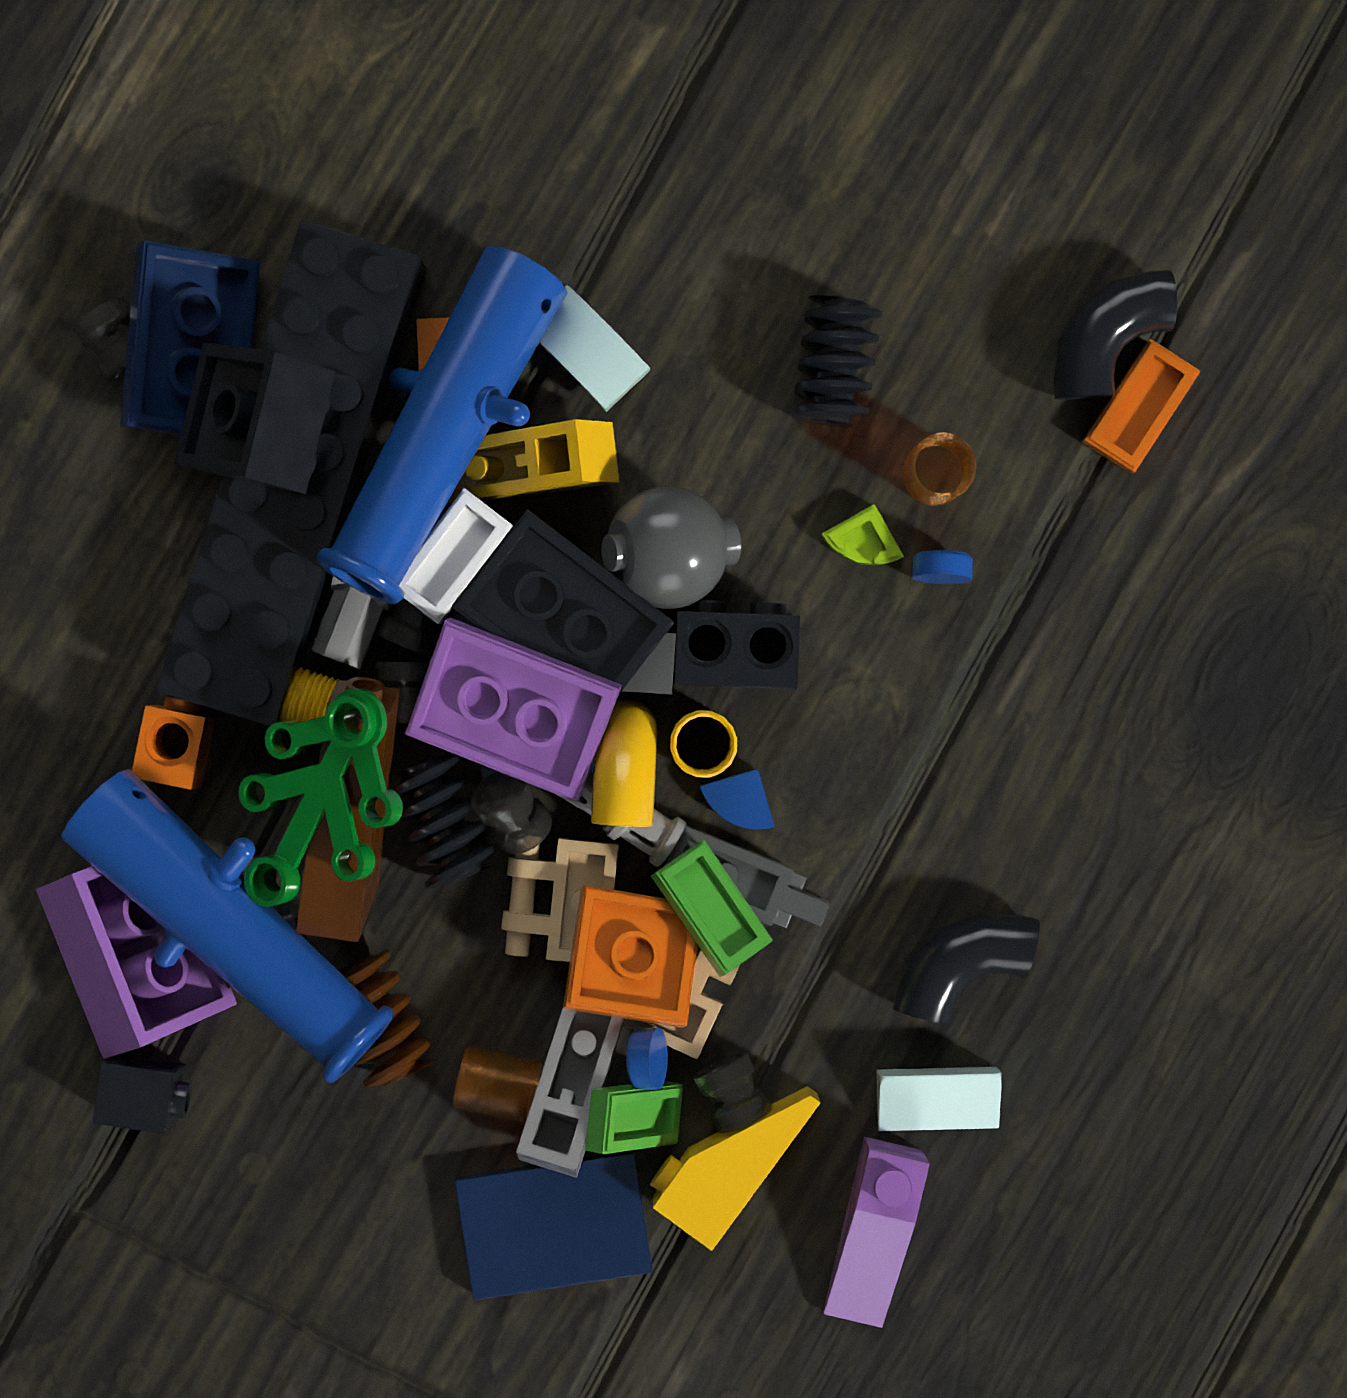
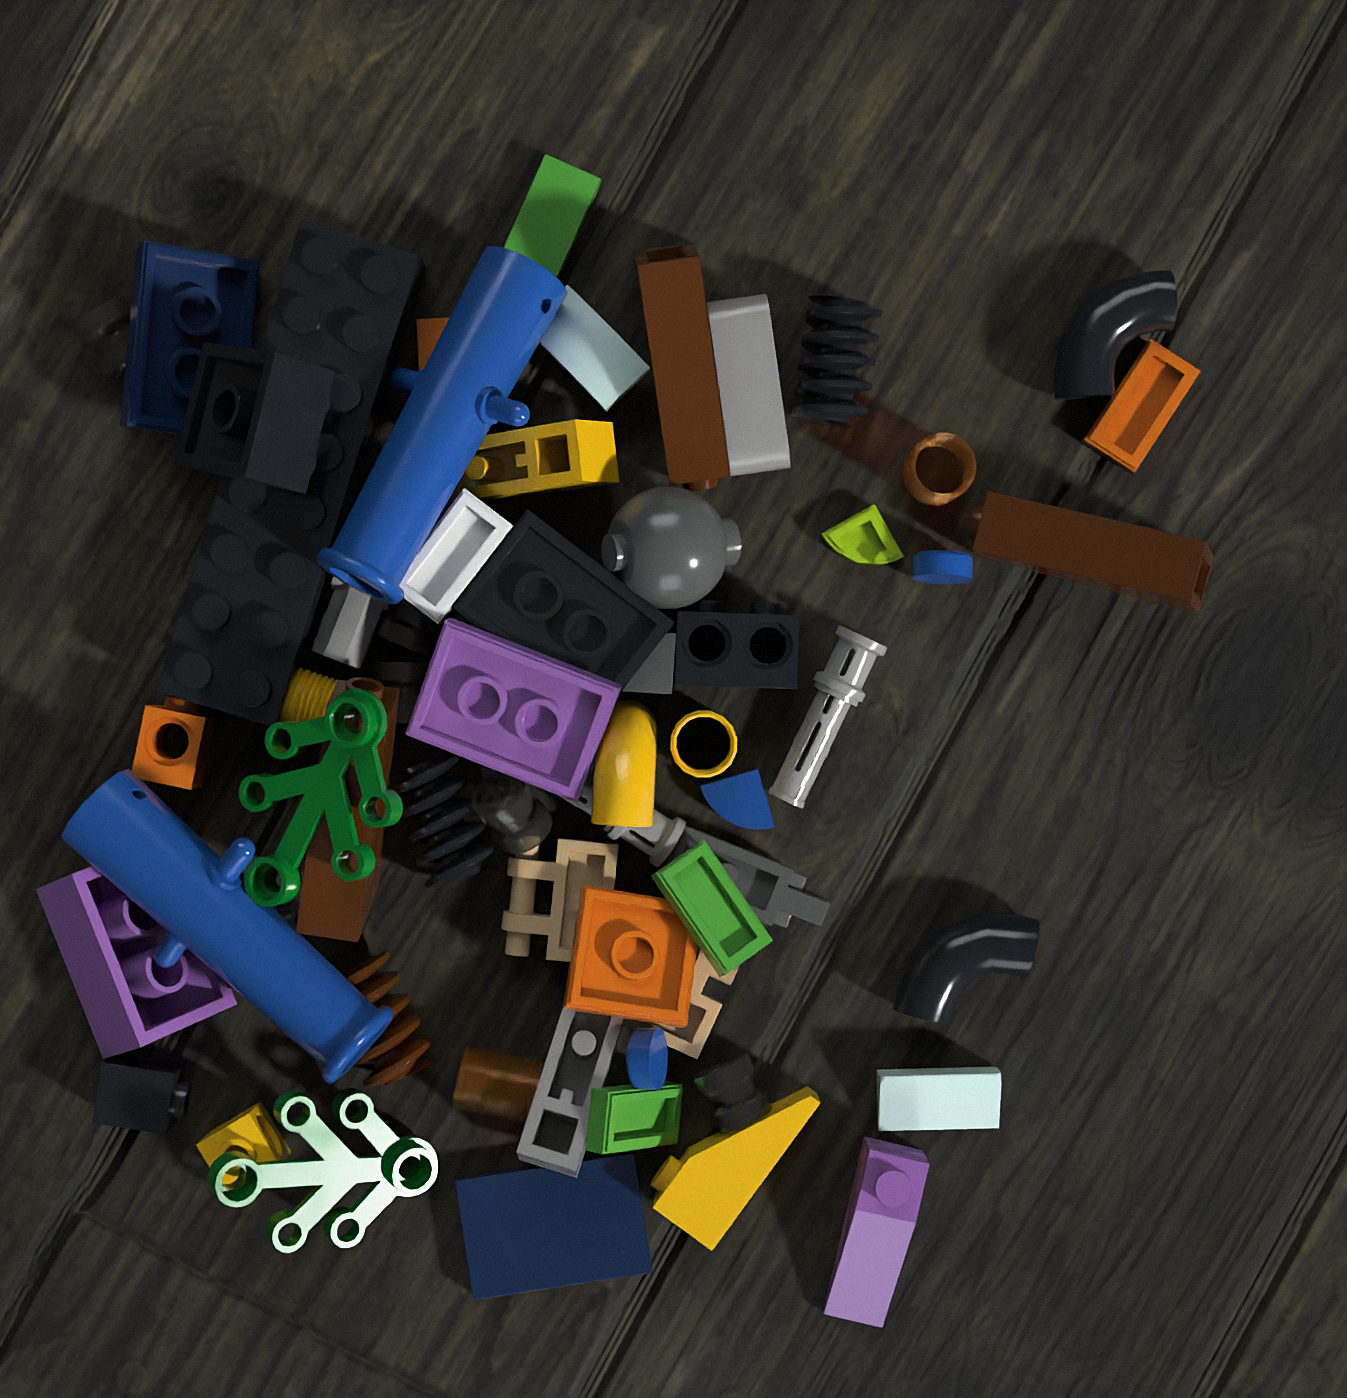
none -> yellow brick [196,1101,291,1184]
none -> plant [207,1088,438,1253]
none -> bright green tile [504,154,601,279]
none -> reddish brown slope [634,242,731,491]
none -> light grey beam [706,294,790,476]
none -> light grey pin [768,625,887,808]
none -> reddish brown slope [968,491,1214,614]

